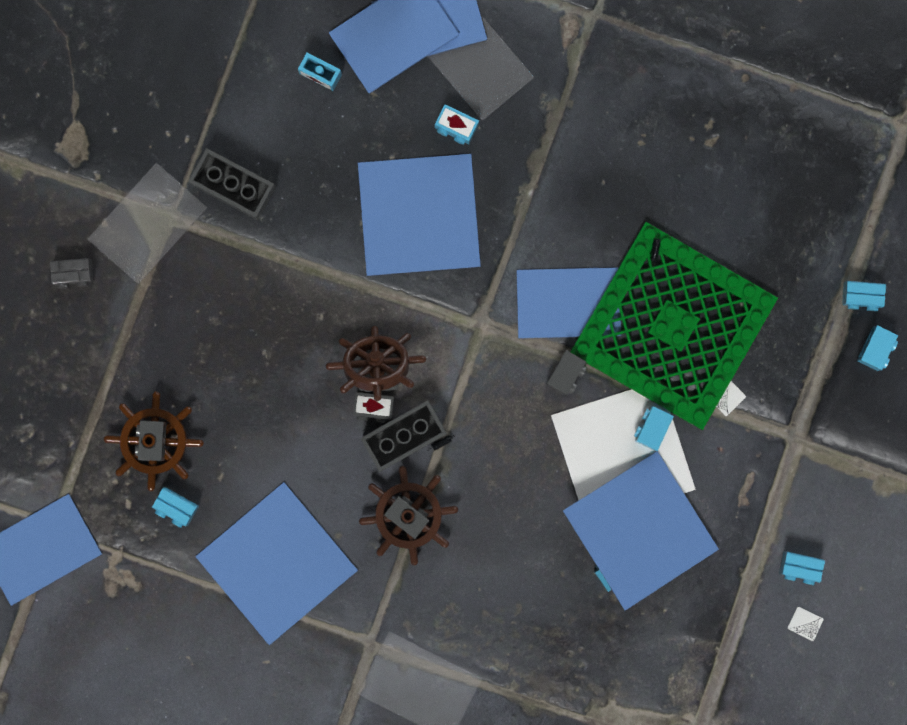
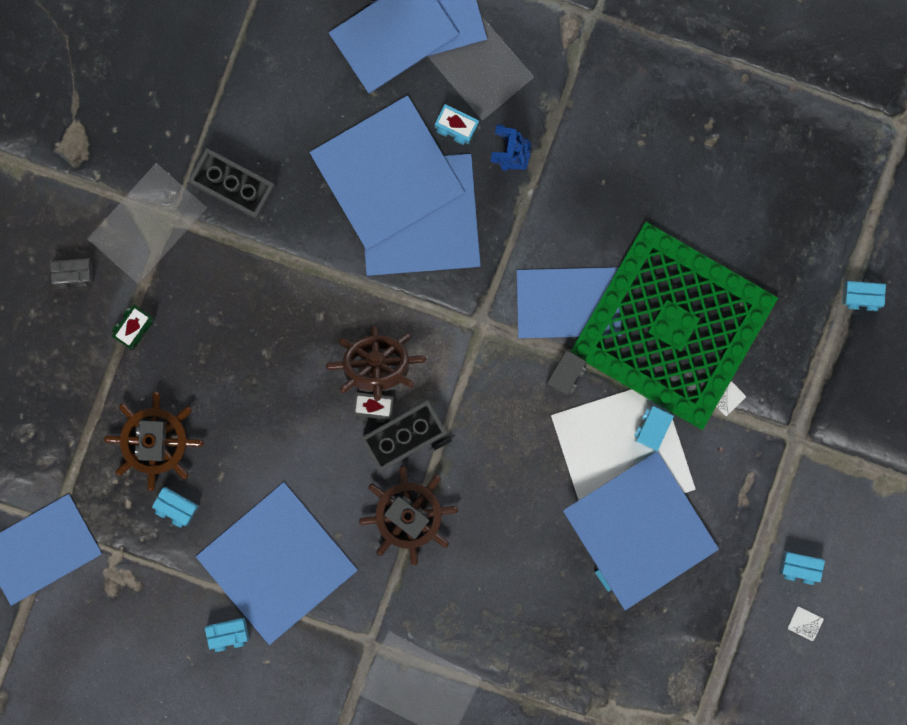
medium azure brick [298,53,342,91] -> none
black piece [650,235,661,265] -> none
medium azure brick [857,325,898,371] -> none
none -> brick [112,305,155,351]
none -> medium azure brick [205,617,249,652]
none -> medium blue piece [309,96,465,250]
none -> blue piece [490,124,531,171]

